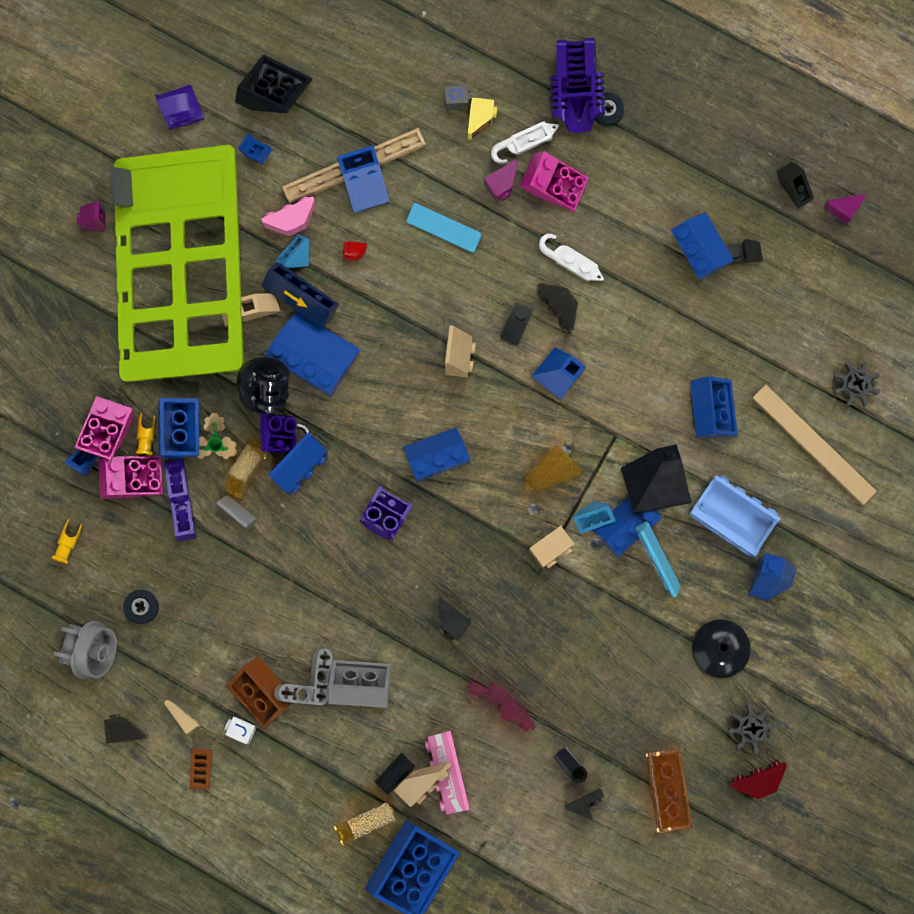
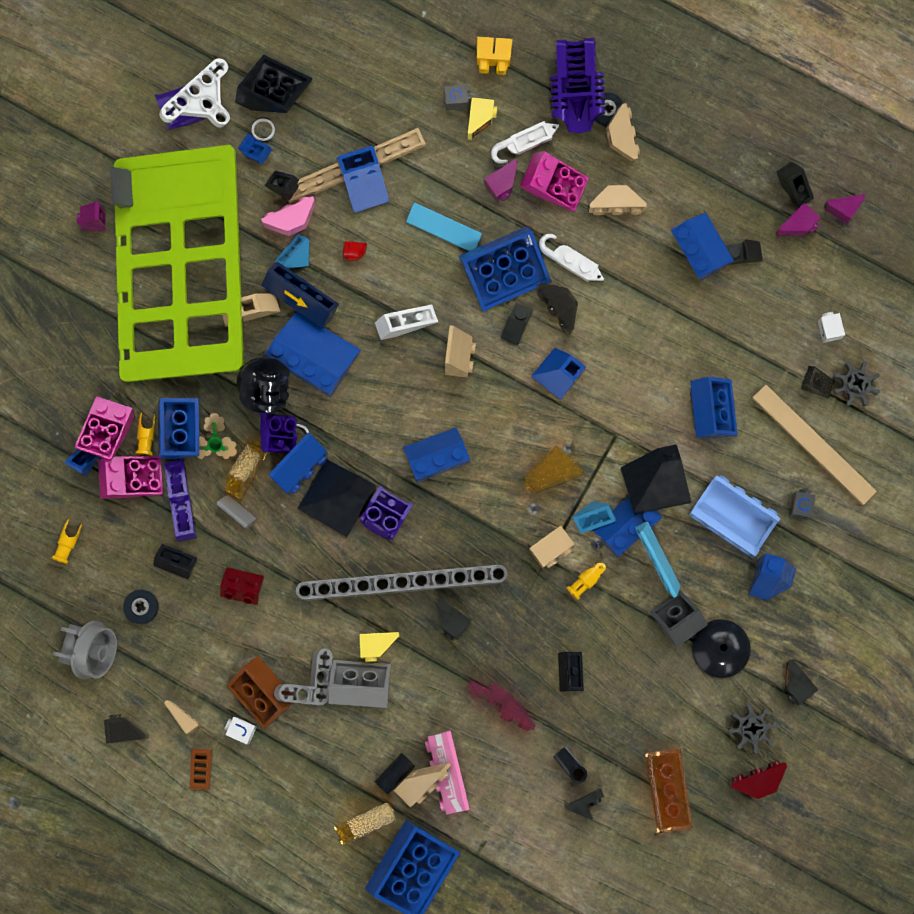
none -> black slope [153,544,197,579]
none -> white beam [159,58,230,127]
none -> dark red bracket [220,567,264,605]
none -> white piece [252,118,275,142]
none -> pearl dark grey slope [265,171,299,200]
none -> light grey beam [296,565,507,601]
none -> black slope [297,460,376,538]
none -> light yellow slope [360,632,400,662]
none -> white slope [375,305,438,340]
none -> blue slope [458,226,551,311]
none -> yellow hips [477,37,512,75]
none -> black slope [558,652,584,692]
none -> yellow piece [566,563,606,600]
none -> tan slope [589,185,647,215]
none -> tan slope [605,103,640,161]
none -> dark grey slope [649,590,708,648]
none -> magenta slope [776,203,821,236]
none -> pearl dark grey slope [785,659,818,705]
none -> dark grey brick [789,489,816,520]
none -> clear smoke slope [801,366,835,398]
none -> white brick [817,312,845,343]

